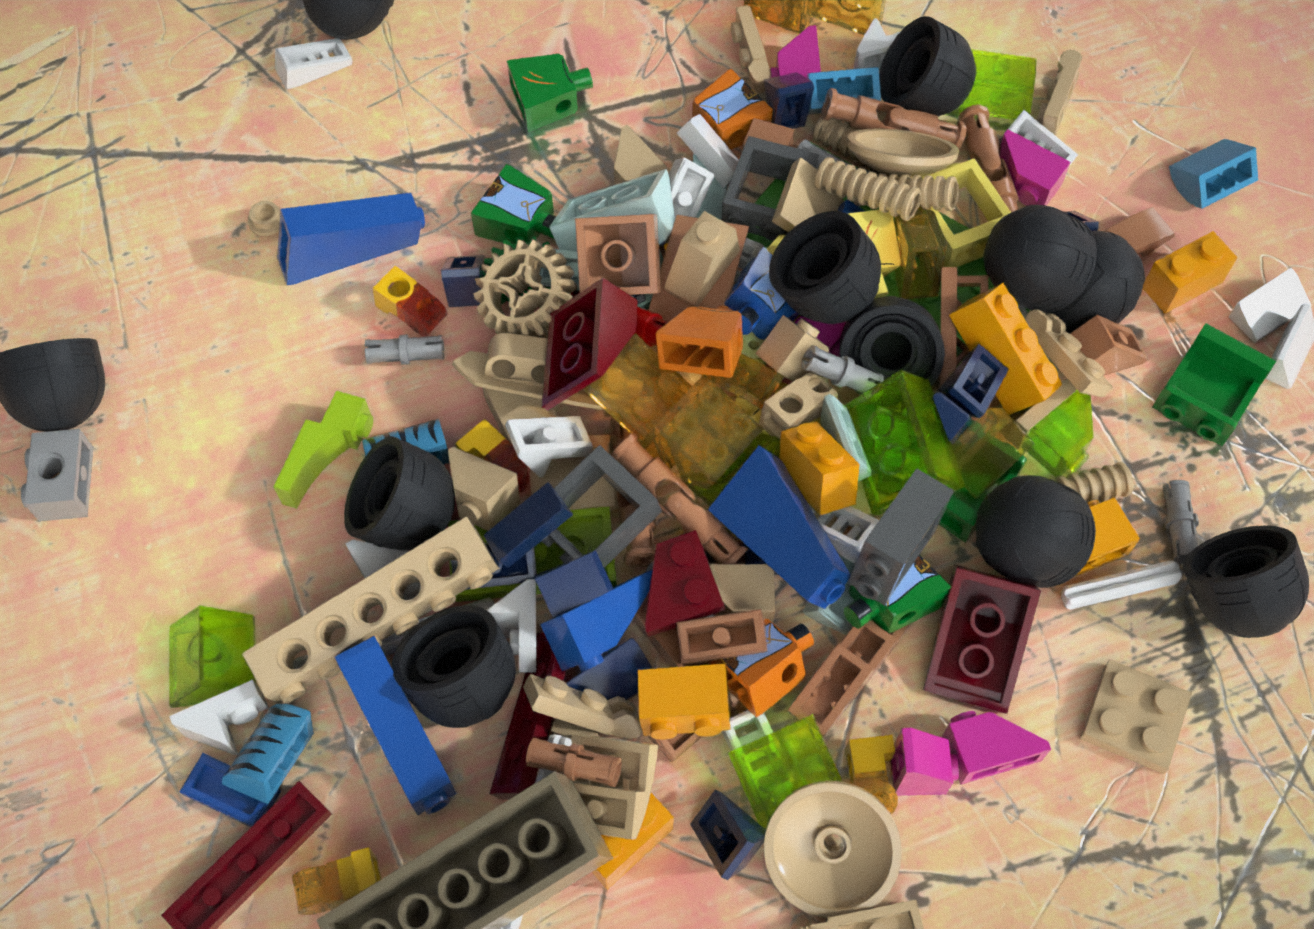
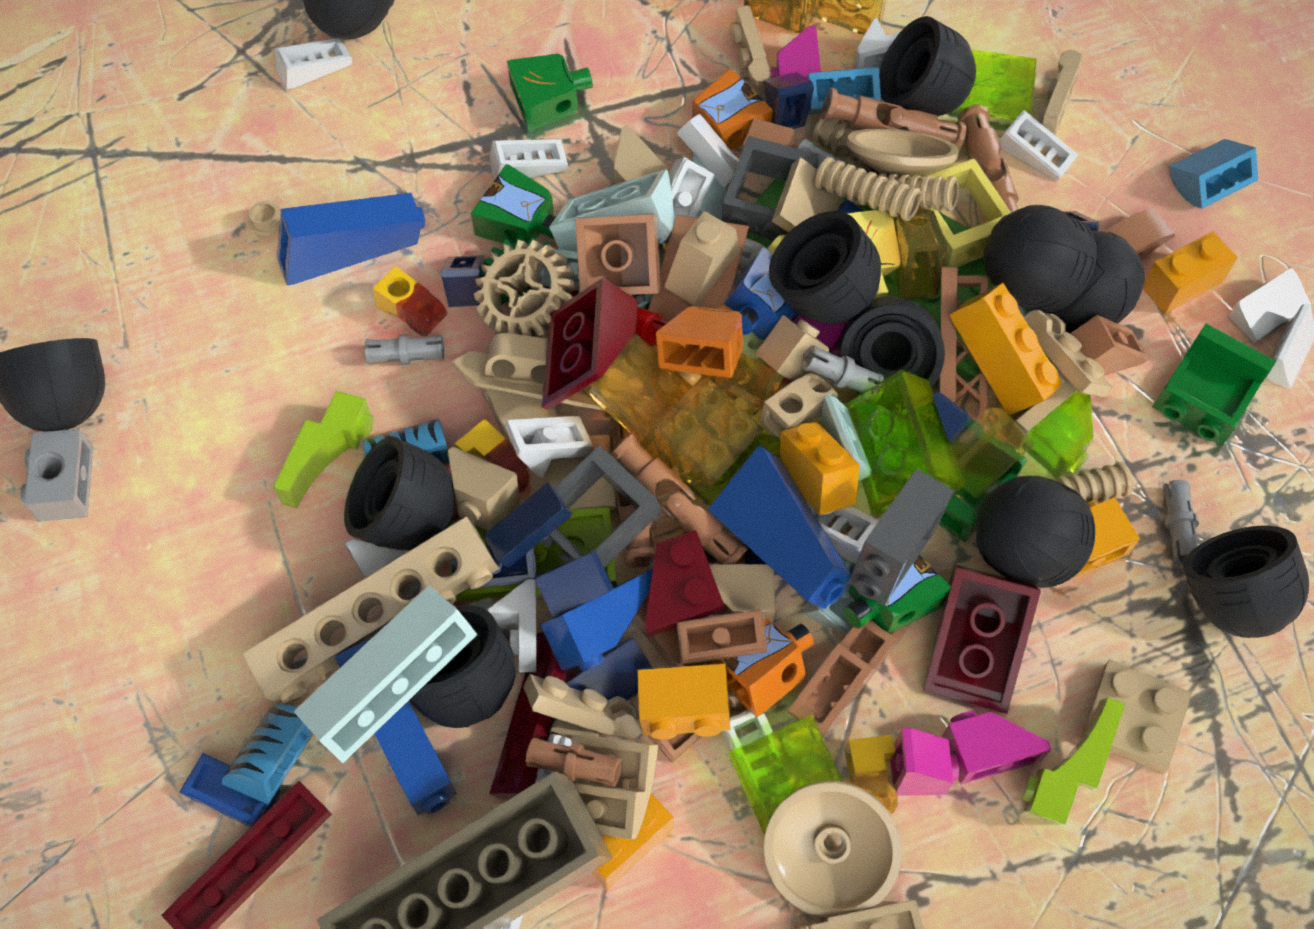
clear neon green slope [169,605,256,708] -> none
white slope [169,680,268,755] -> none
leg [292,847,381,915] -> none
dark blue slope [690,790,766,880] -> none
dark blue slope [937,344,1009,418] -> none
dark pink slope [999,129,1071,206] -> none
white axle [1061,560,1182,610] -> none
none -> light aqua brick [294,585,477,763]
none -> white slope [489,139,568,180]
none -> lime slope [1021,697,1125,825]

